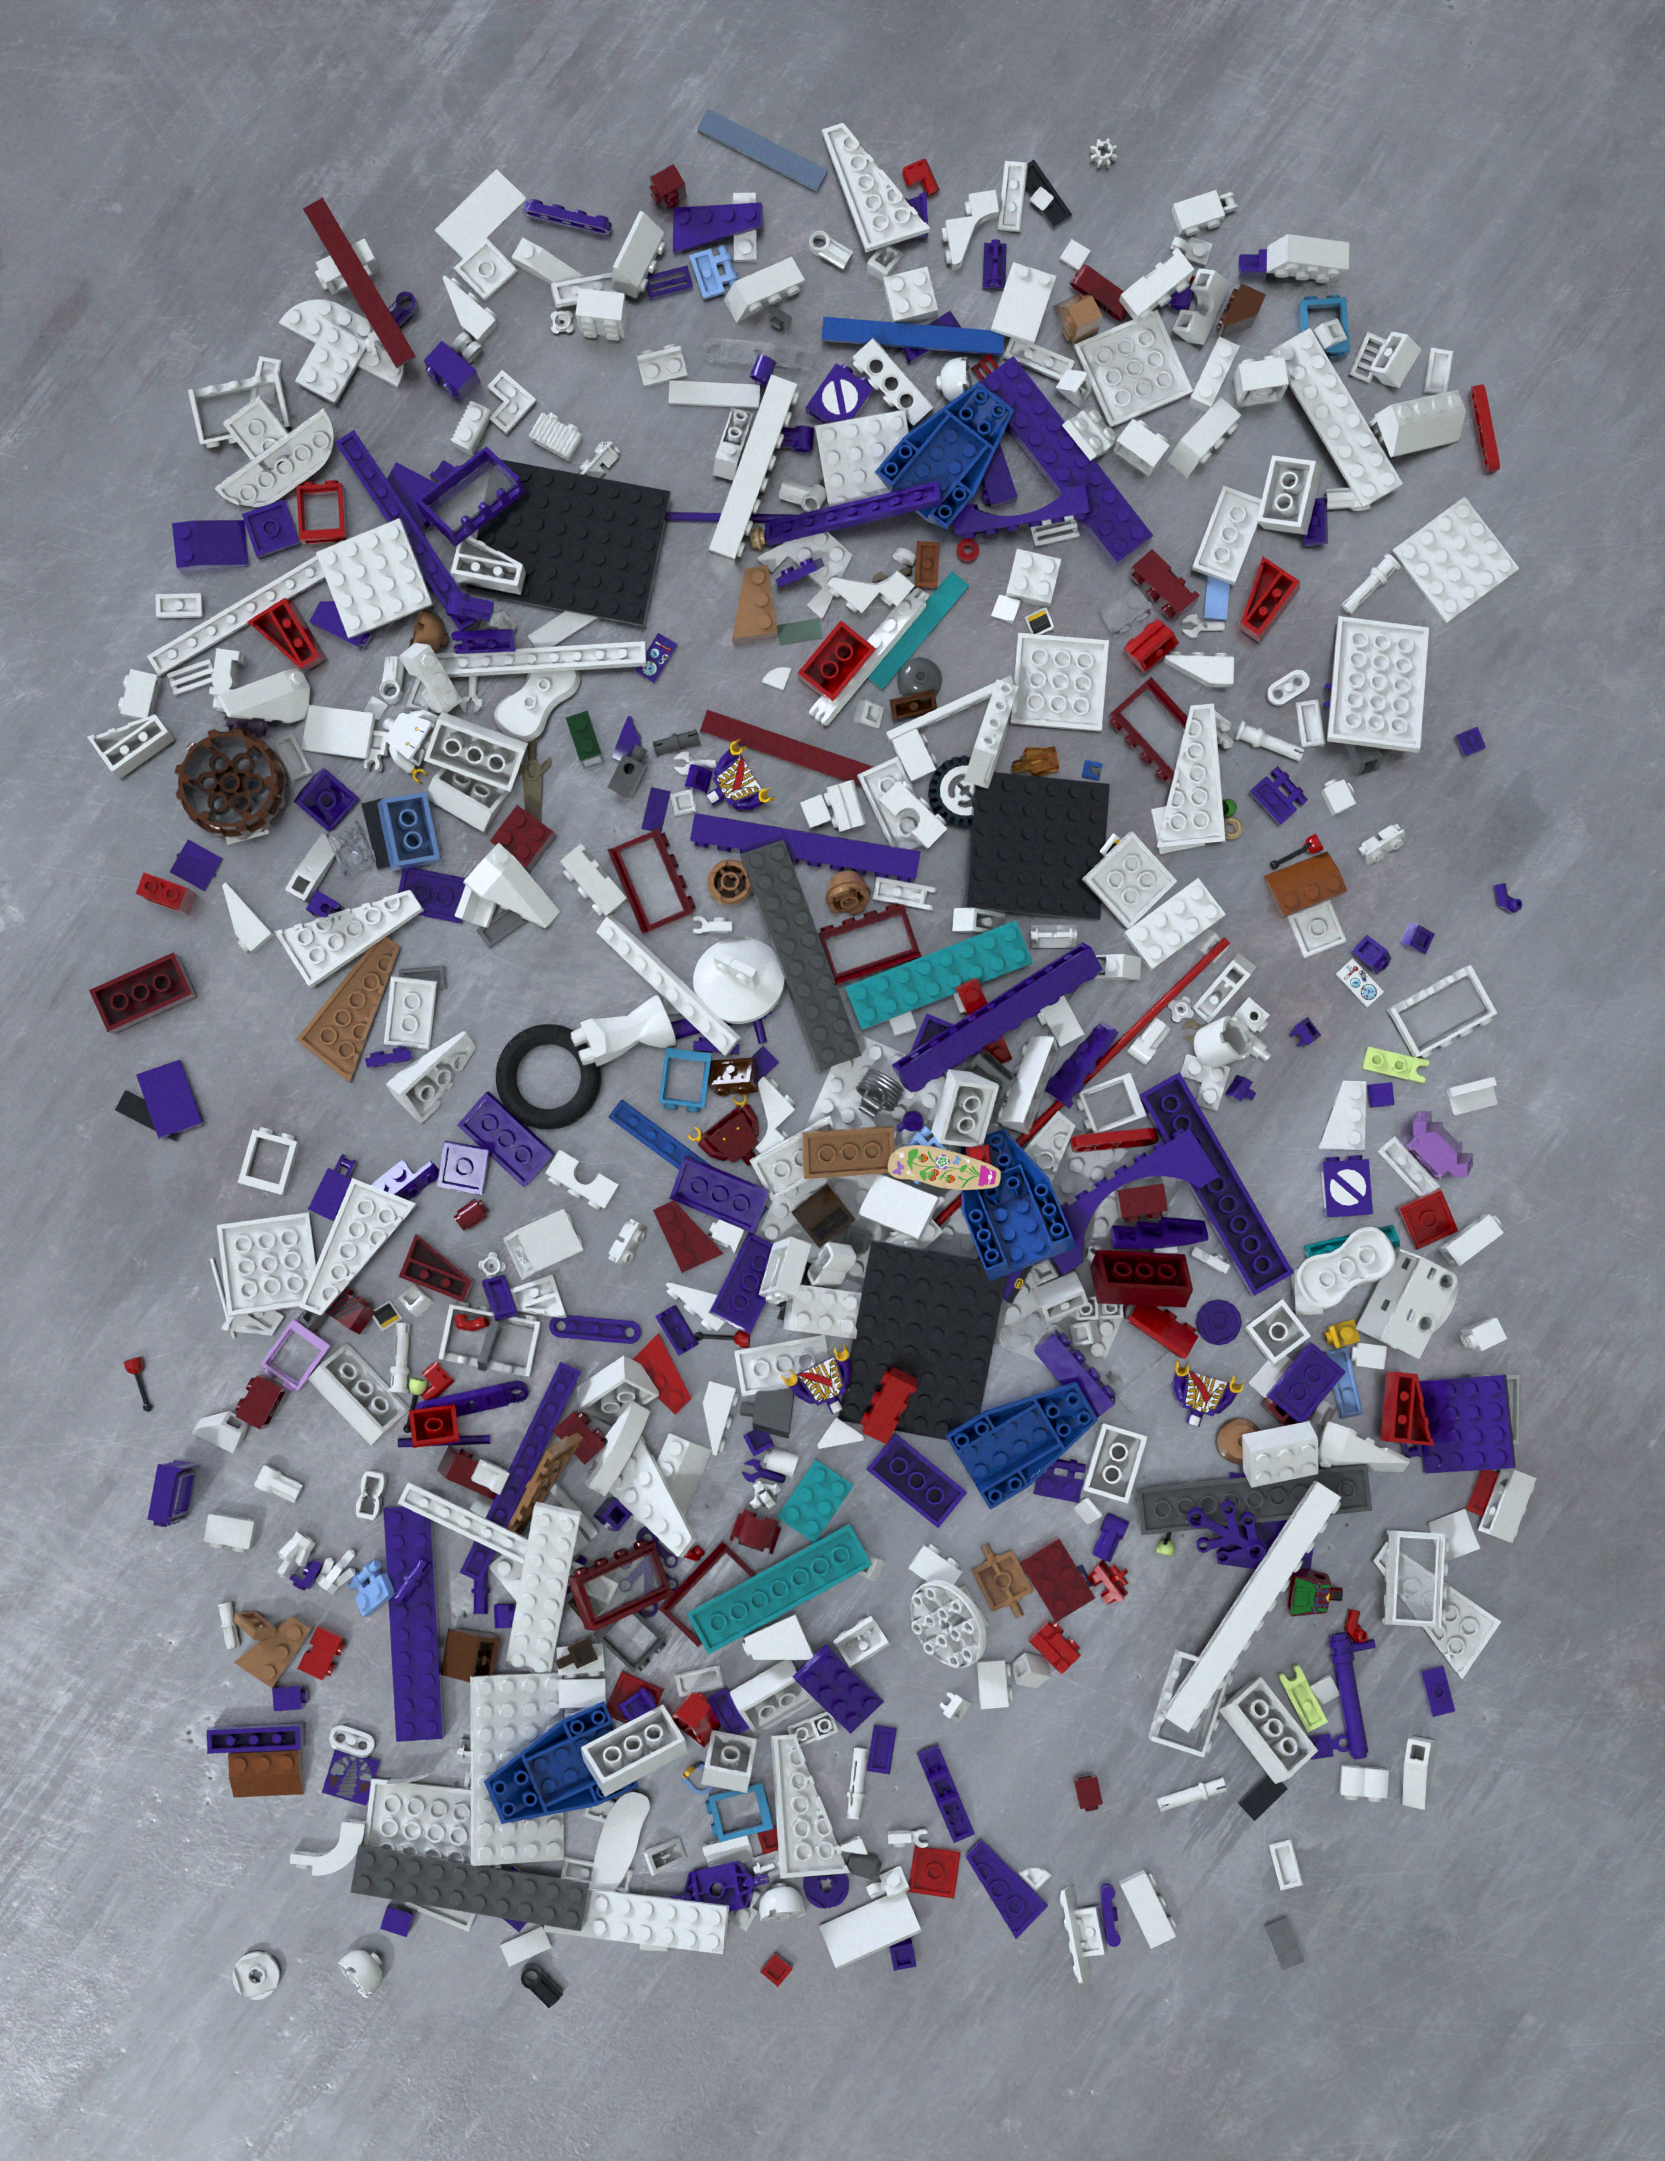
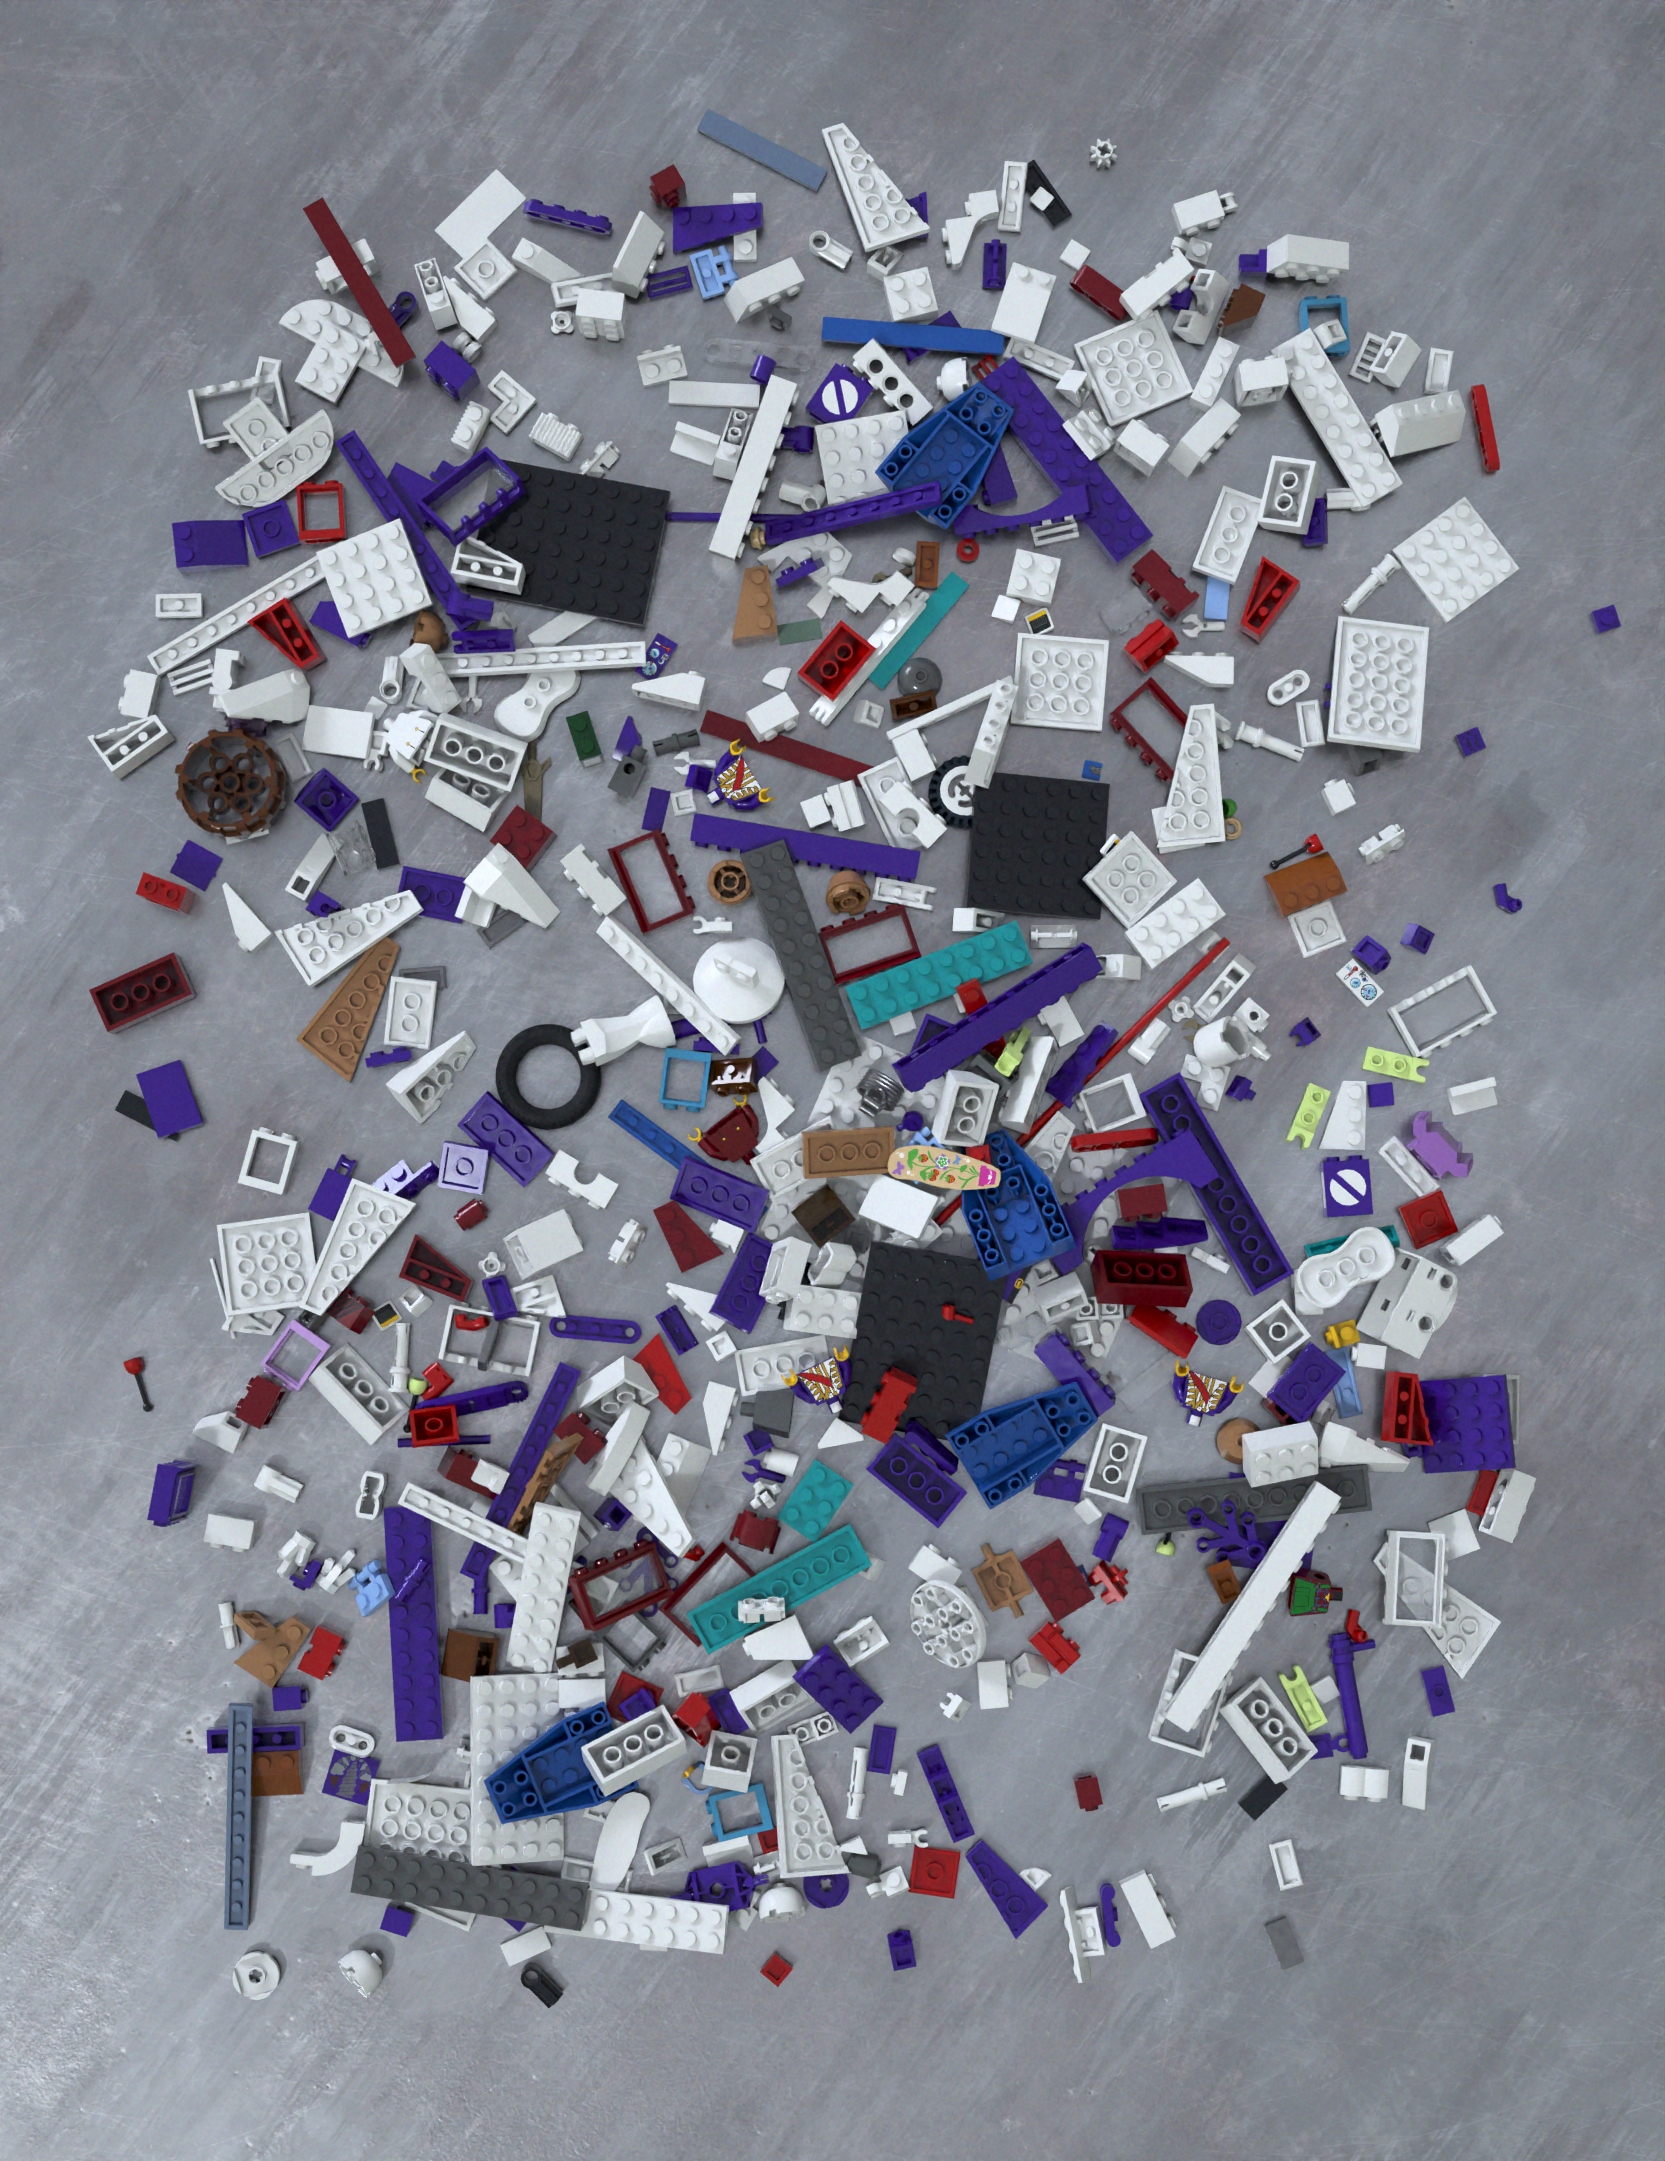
medium blue brick [377,792,440,871] -> none
hinge [695,1330,751,1348] -> none
white tile [819,1891,922,1970] -> none
red piece [902,159,940,196] -> none
clear orange rock [1011,746,1059,777] -> none
medium nougat wedge [1053,294,1102,346] -> none
dark purple plate [1249,766,1308,826] -> none
white brick [1460,1318,1507,1351] -> none
none -> sand blue plate [224,1703,254,1930]
none -> white slope [414,258,458,330]
none -> white slope [632,671,707,712]
none -> white panel [670,421,721,466]
none -> white tile [706,1330,738,1363]
none -> white hinge [738,1597,785,1623]
none -> white brick [745,692,800,743]
none -> white plate [890,1768,908,1796]
none -> dark purple plate [904,1420,959,1476]
none -> red hand [942,1305,974,1325]
none -> yellowish green plate [994,1026,1031,1077]
none -> dark orange plate [1207,1559,1242,1605]
none -> yellowish green plate [1285,1083,1331,1150]
none -> dark purple plate [1591,605,1621,634]

